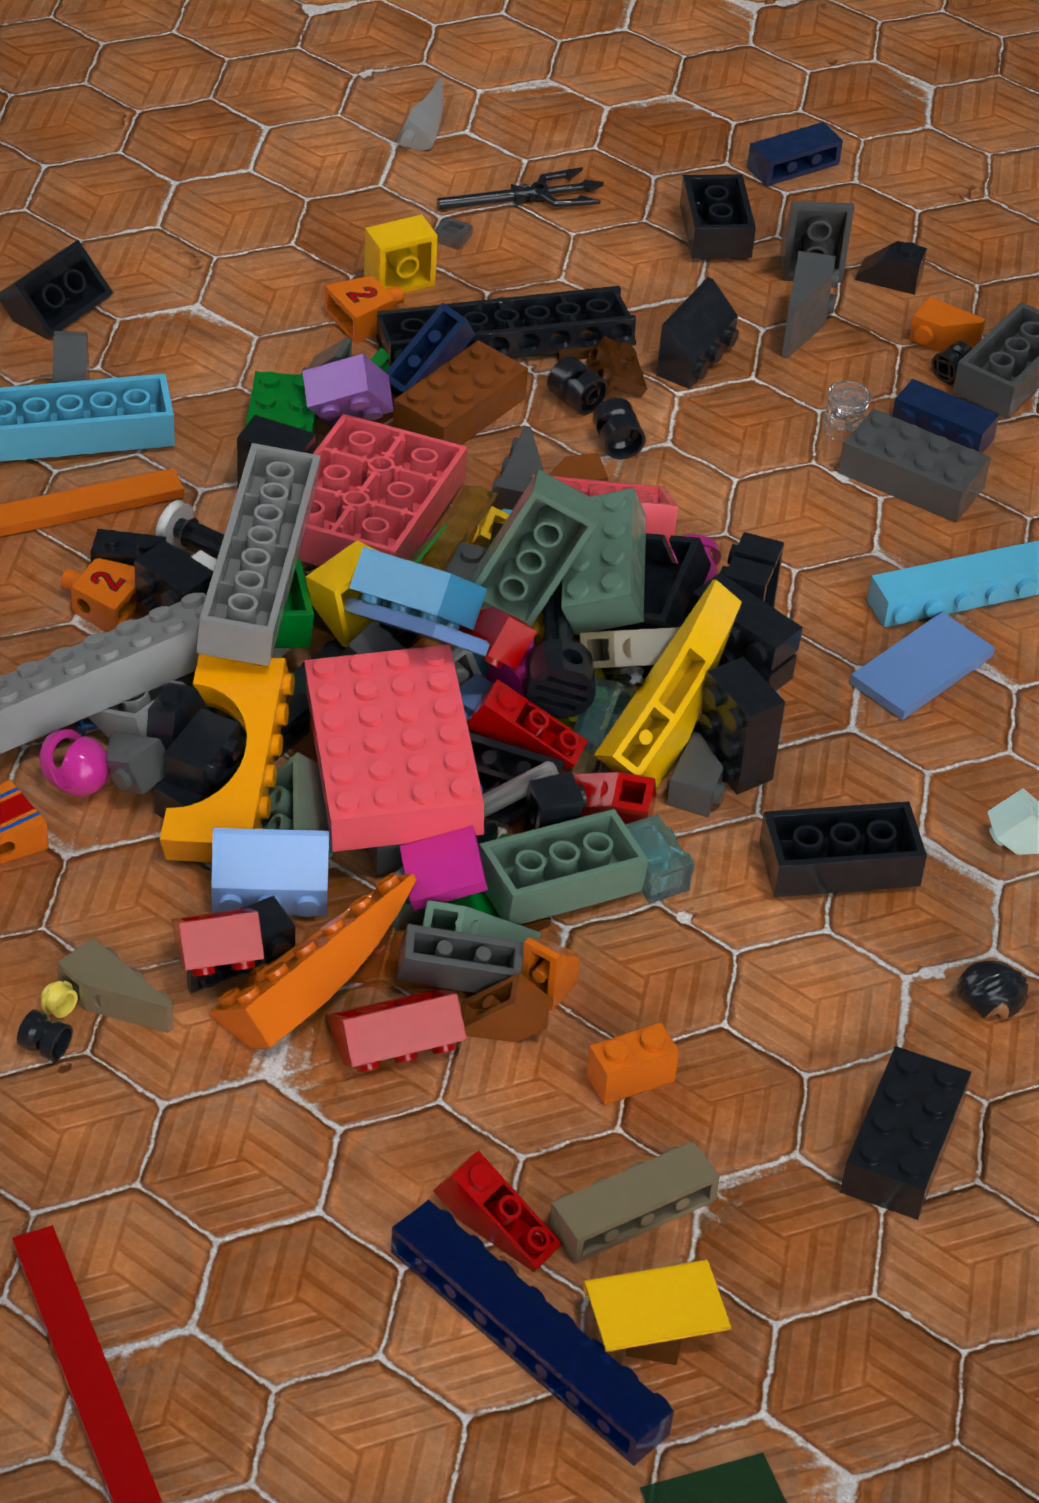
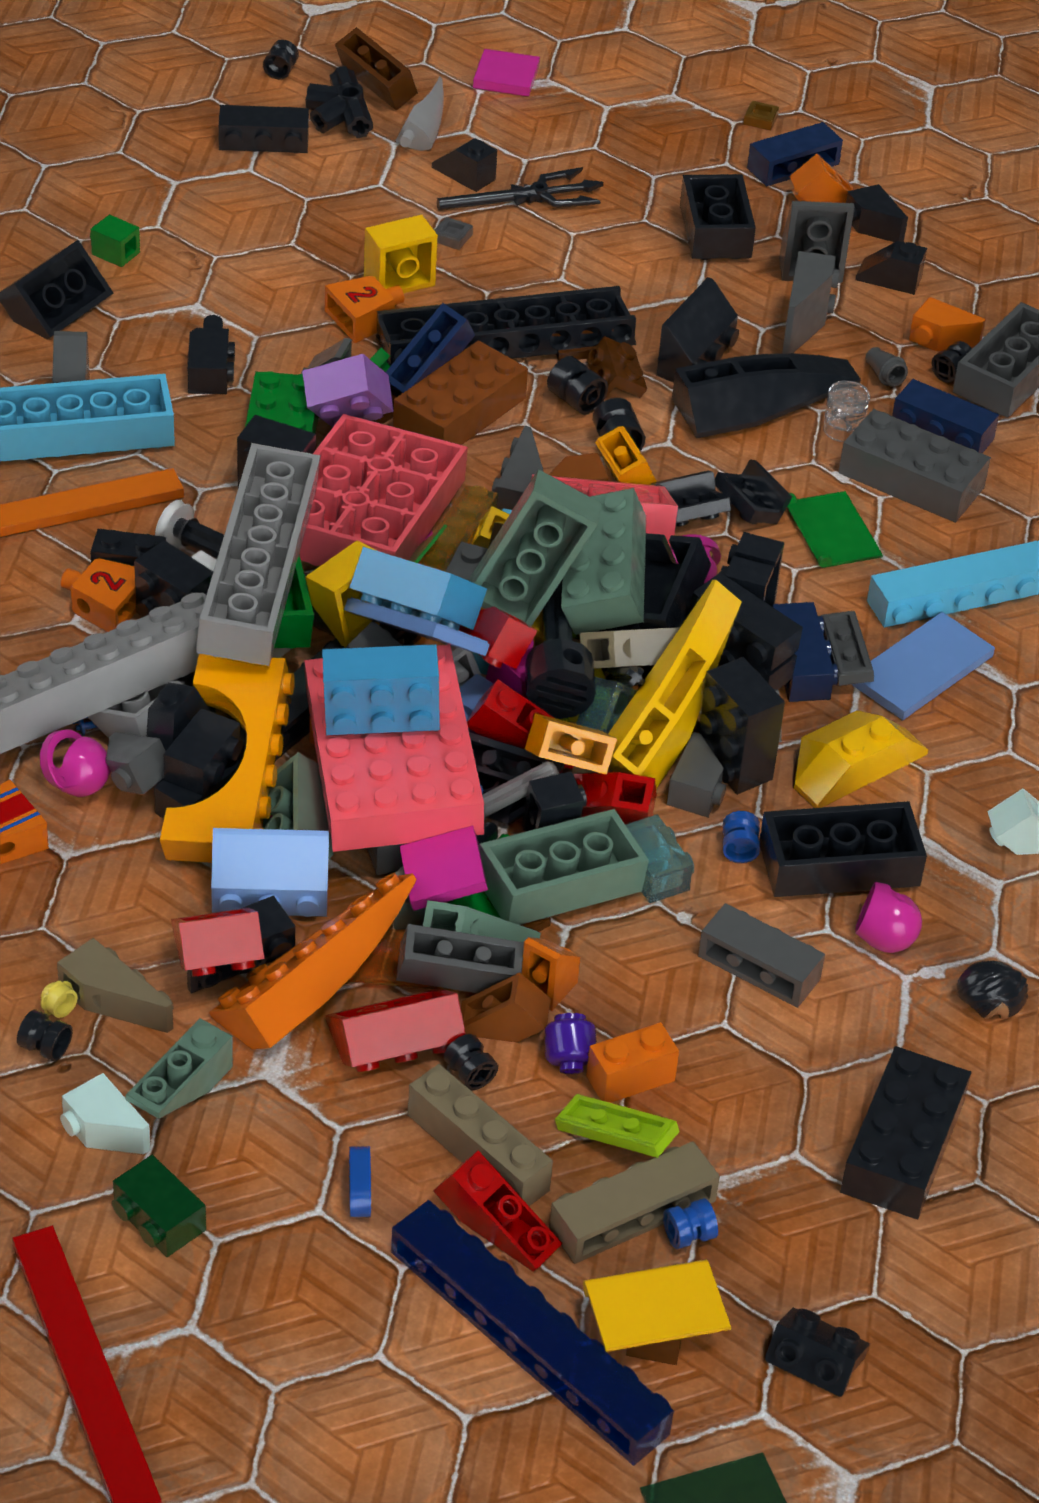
none -> light aqua slope [60,1073,150,1154]
none -> green brick [90,214,140,267]
none -> dark green brick [112,1154,206,1257]
none -> sand green slope [126,1018,233,1119]
none -> black hinge [187,314,235,394]
none -> black brick [218,105,309,153]
none -> black wheel [263,40,299,80]
none -> black piece [305,66,373,138]
none -> dark azure brick [322,644,440,735]
none -> reddish brown brick [335,27,418,110]
none -> blue beam [349,1146,371,1217]
none -> dark tan brick [408,1064,553,1206]
none -> black slope [432,138,497,192]
none -> black wheel [444,1034,499,1091]
none -> dark pink tile [473,49,540,96]
none -> light orange brick [525,713,617,775]
none -> dark purple head [545,1013,597,1074]
none -> lime tile [555,1094,680,1158]
none -> light orange brick [595,426,657,485]
none -> black bracket [651,470,731,527]
none -> blue wheel [663,1198,718,1250]
none -> black wedge [672,353,861,438]
none -> dark grey brick [698,903,825,1008]
none -> black bracket [715,460,792,524]
none -> blue wheel [723,811,760,863]
none -> pearl gold tile [743,101,779,131]
none -> black bracket [765,1307,870,1396]
none -> dark blue brick [772,602,838,702]
none -> green piece [787,491,883,568]
none -> orange slope [790,154,854,203]
none -> yellow wedge [794,710,928,808]
none -> dark grey tile [821,611,874,686]
none -> black slope [846,184,908,242]
none -> dark pink helmet [855,882,922,953]
none -> dark grey cone [865,347,908,386]

